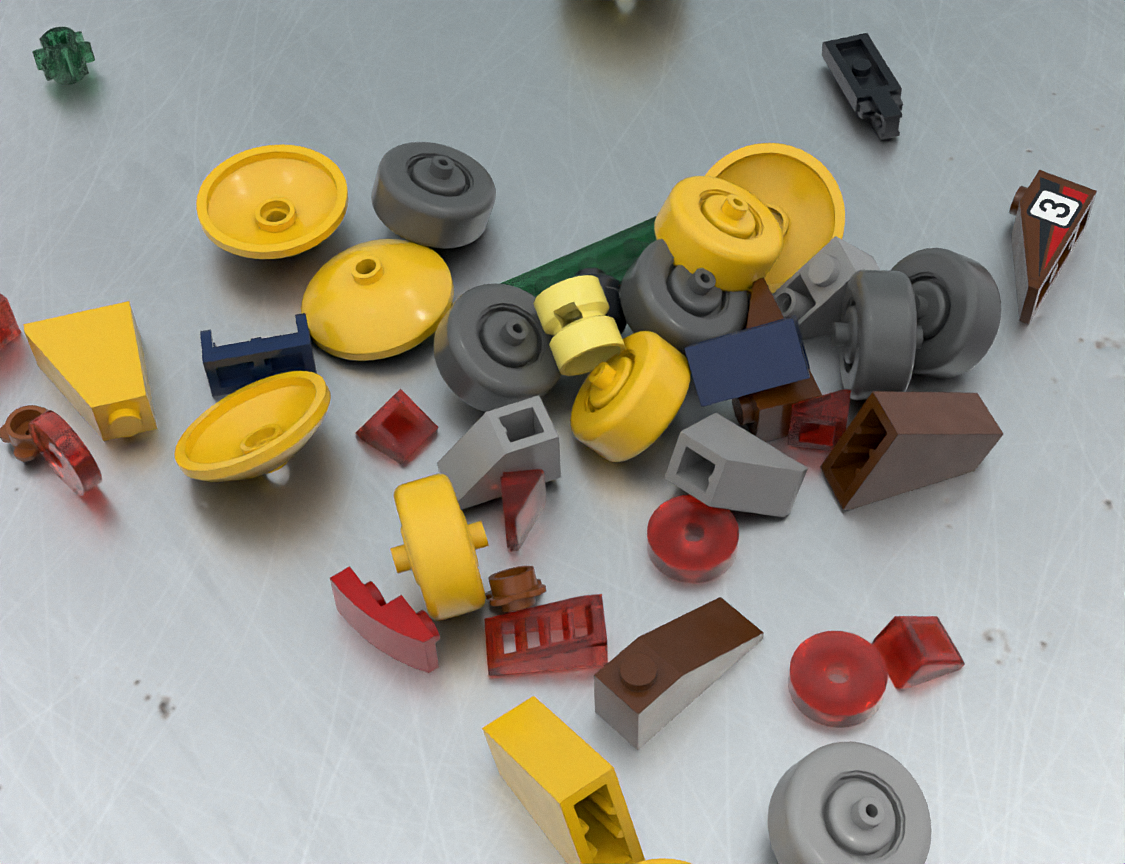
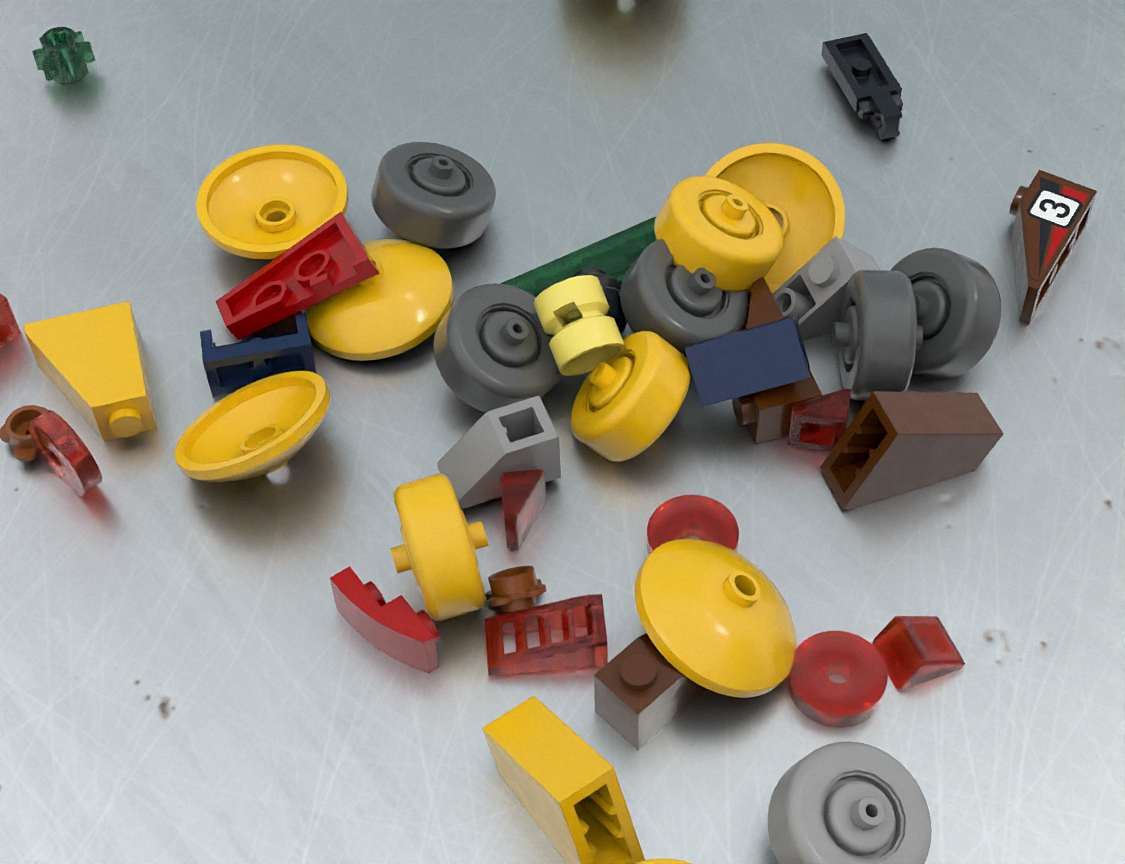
clear red slope [355,389,439,464] -> none
light grey slope [664,413,808,517] -> none
none -> red wing [215,212,380,340]
none -> yellow dish [634,539,797,698]

